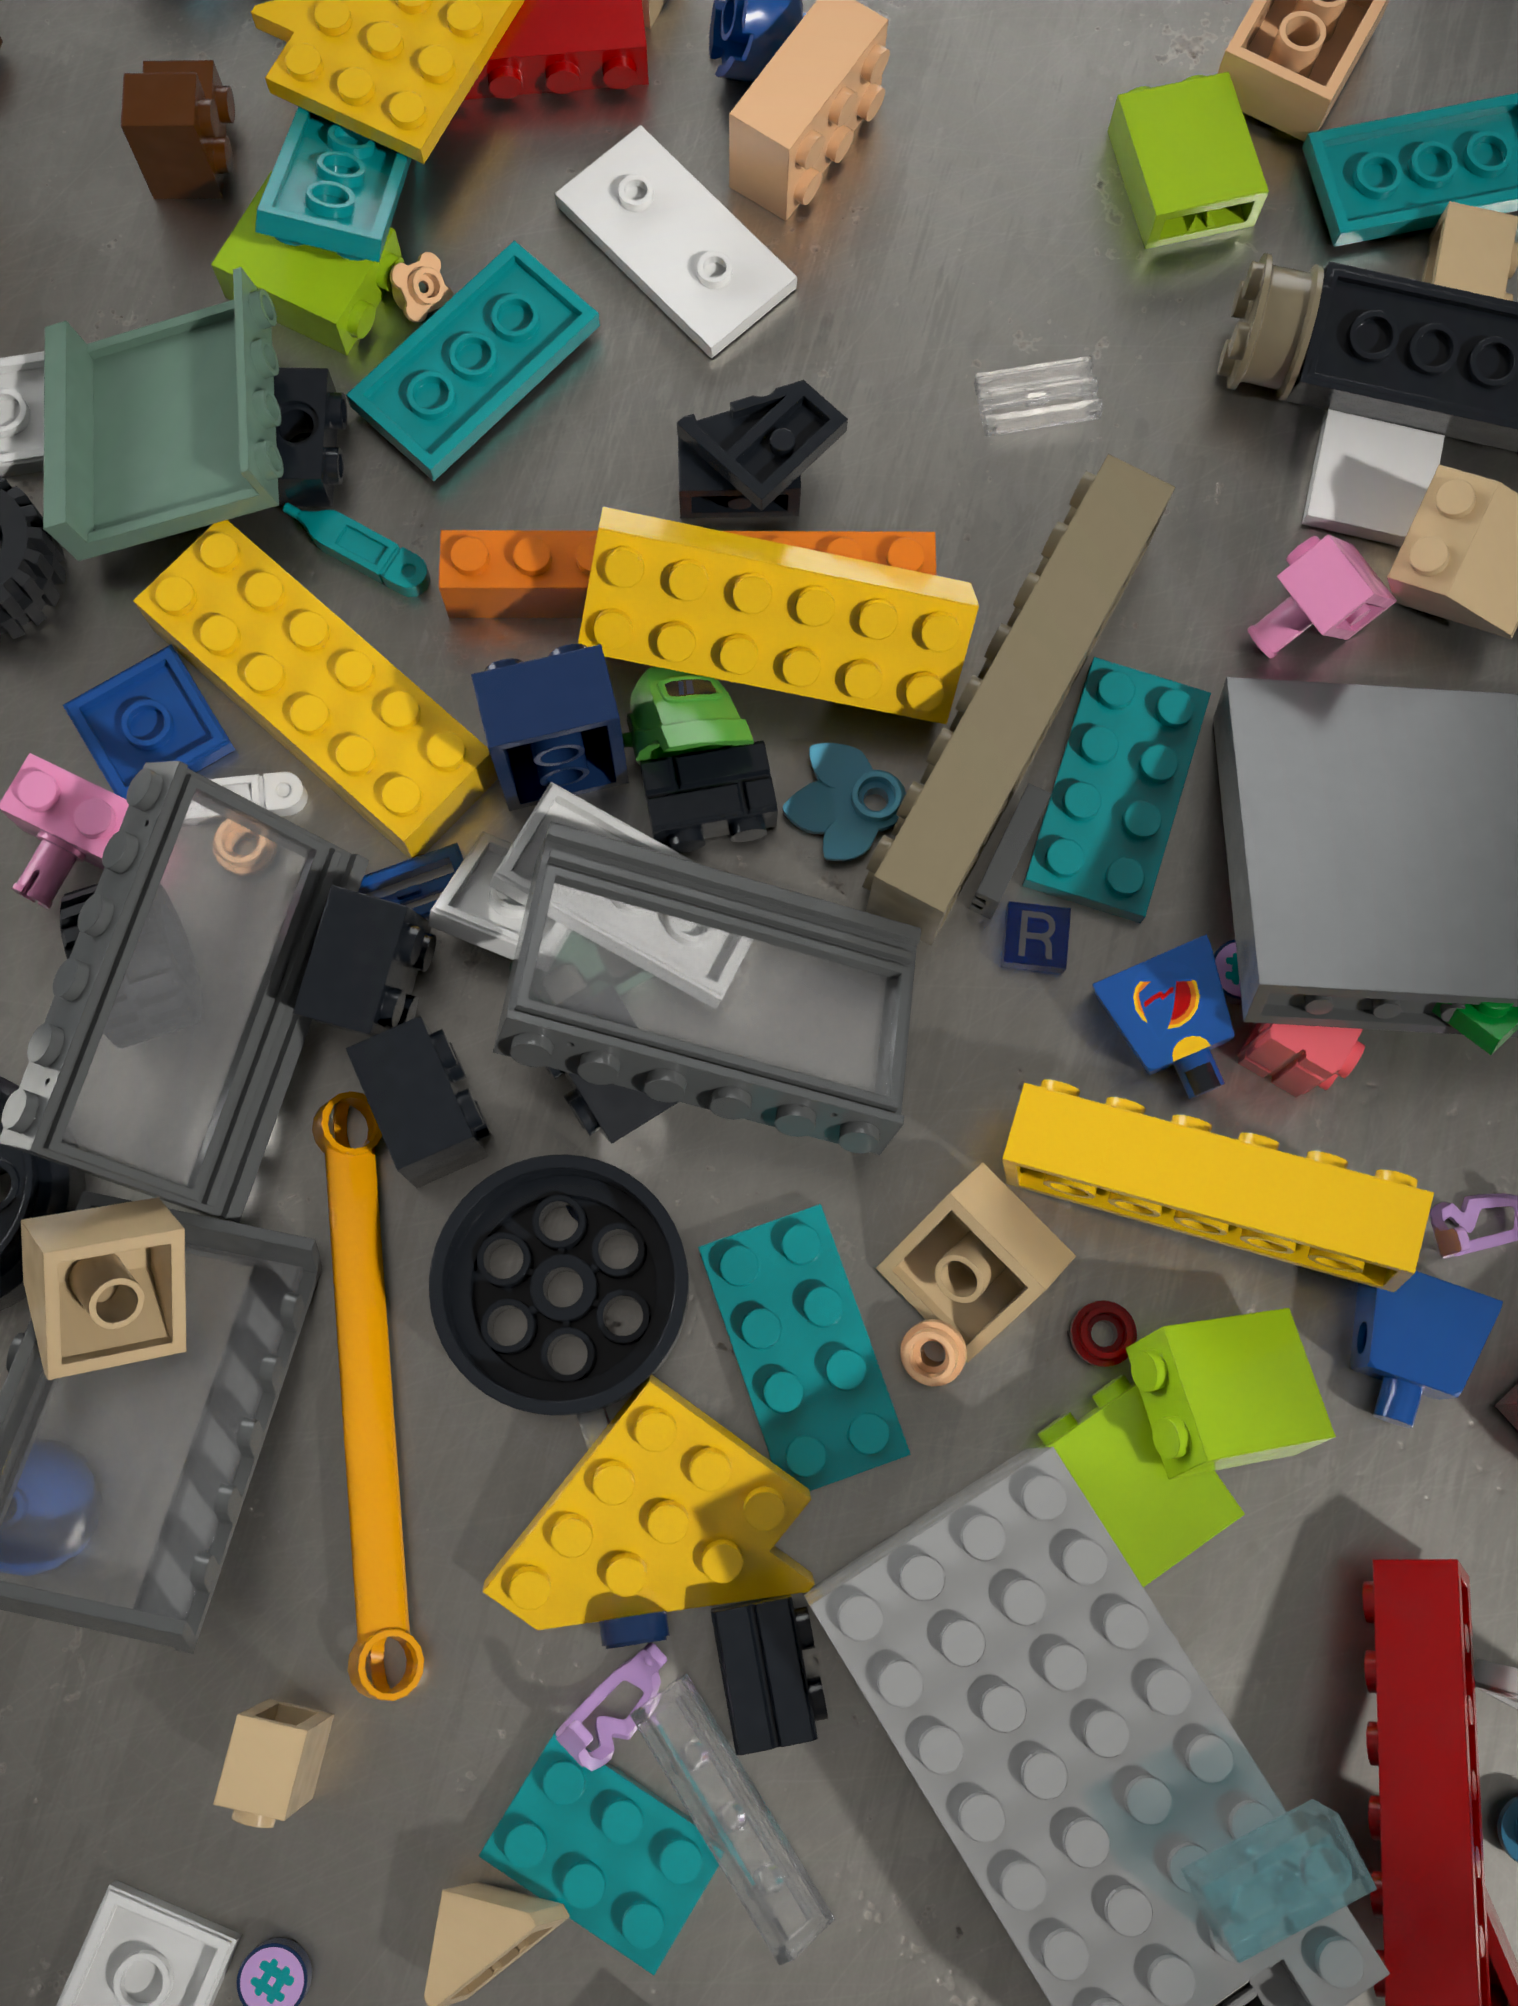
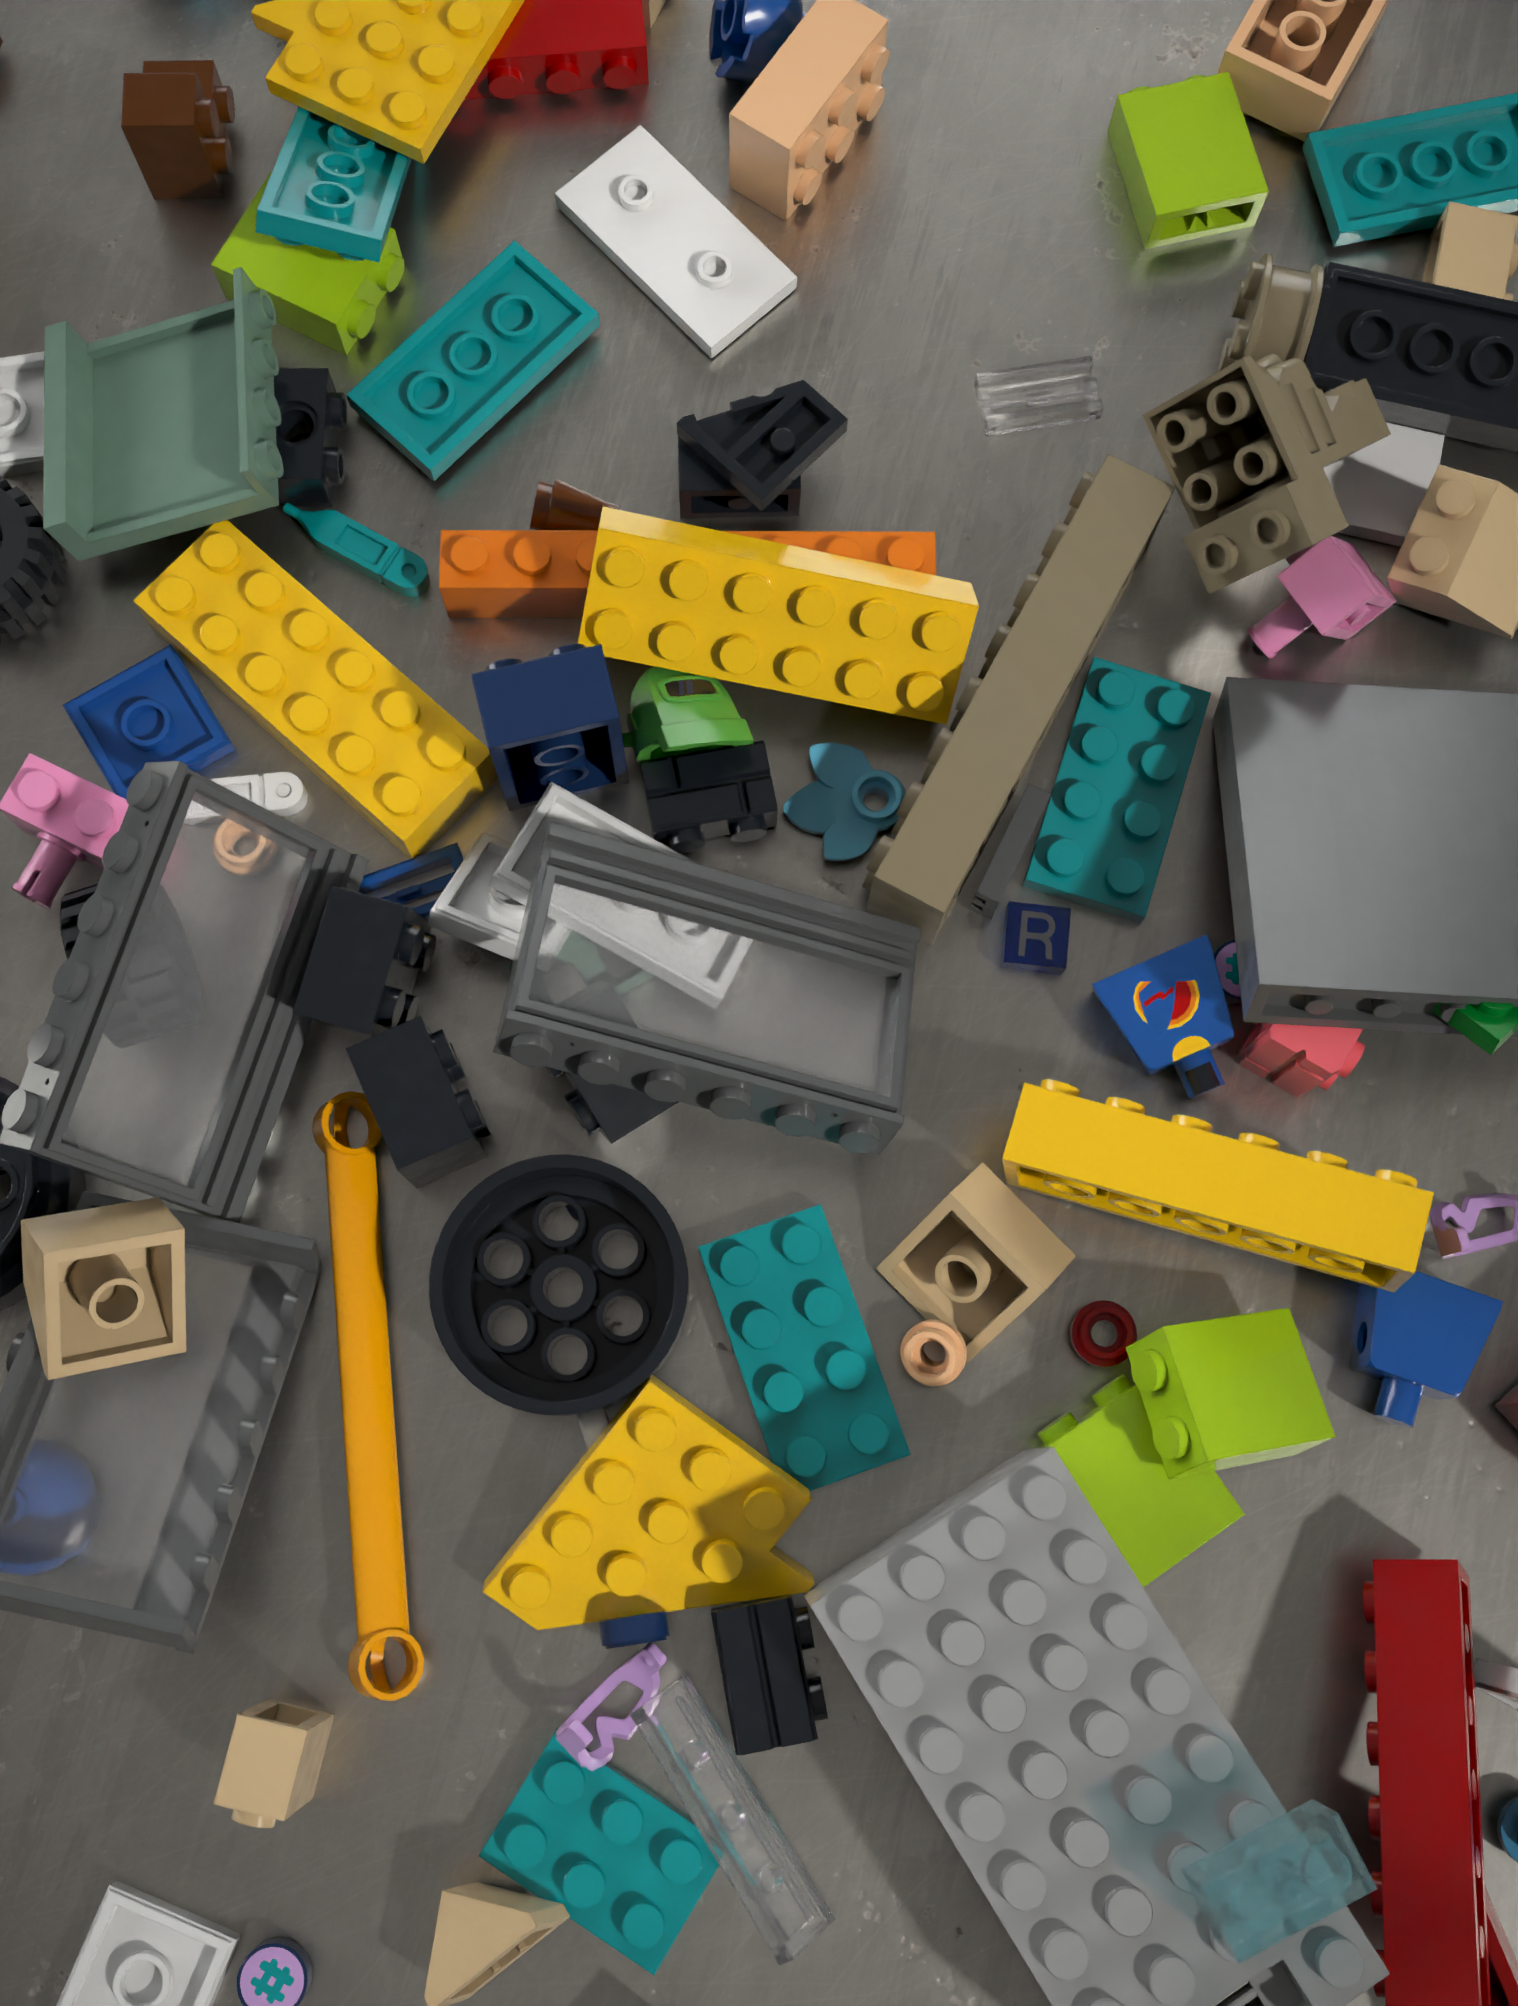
light nougat plate [390,252,454,323] -> none
none -> reddish brown cone [530,478,621,530]
none -> dark tan brick [1143,353,1391,594]

